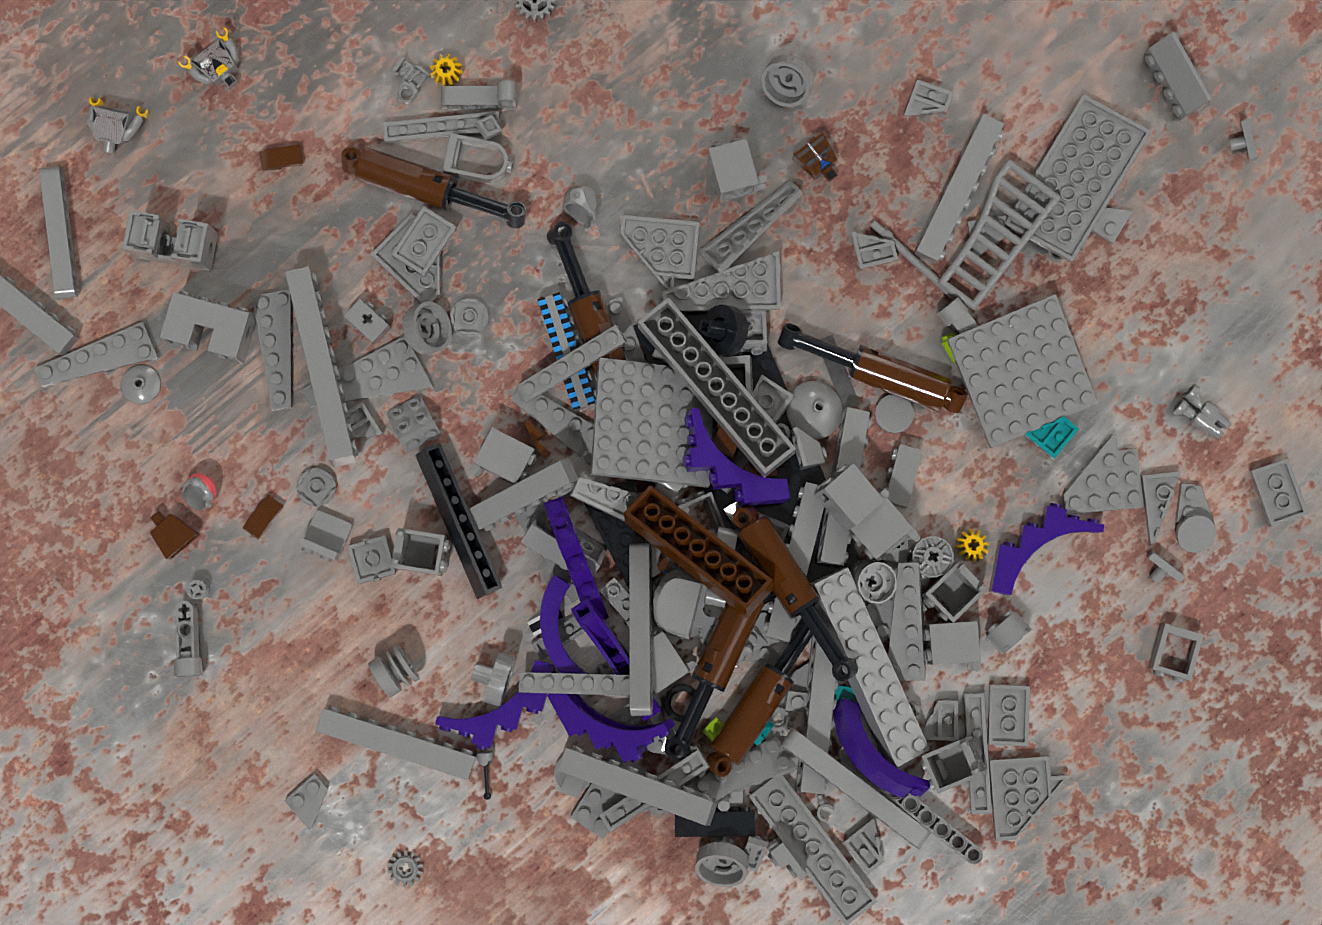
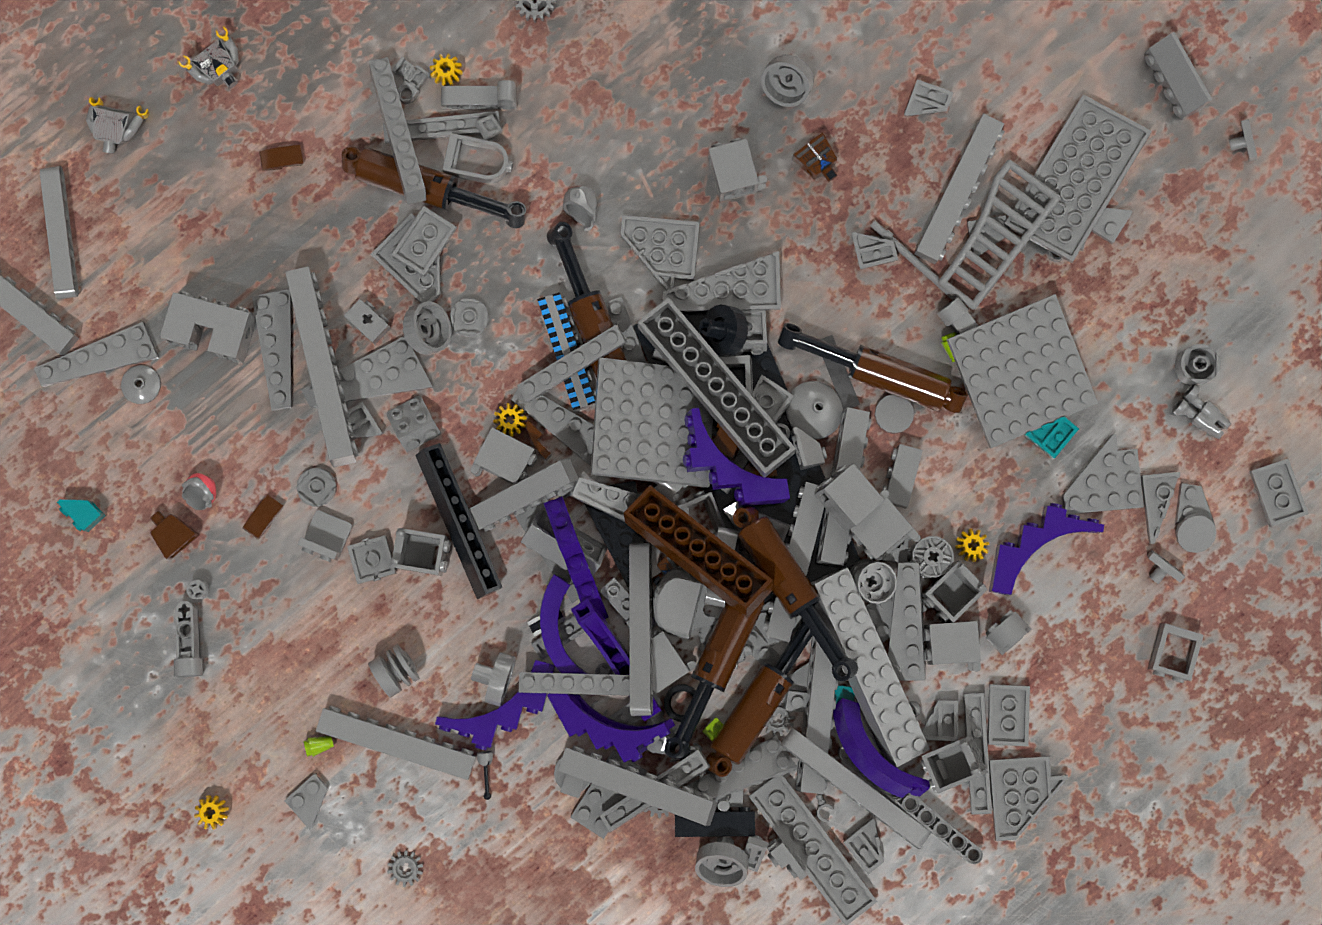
light grey piece [122,210,218,271] -> none
light grey wing [699,181,803,274] -> none
teal tile [754,720,774,745] -> none
none -> teal slope [57,499,106,532]
none -> yellow gear [194,795,229,830]
none -> lime cone [303,736,334,757]
none -> light grey brick [369,57,426,204]
none -> yellow gear [493,403,527,437]
none -> light grey brick [1175,344,1220,386]

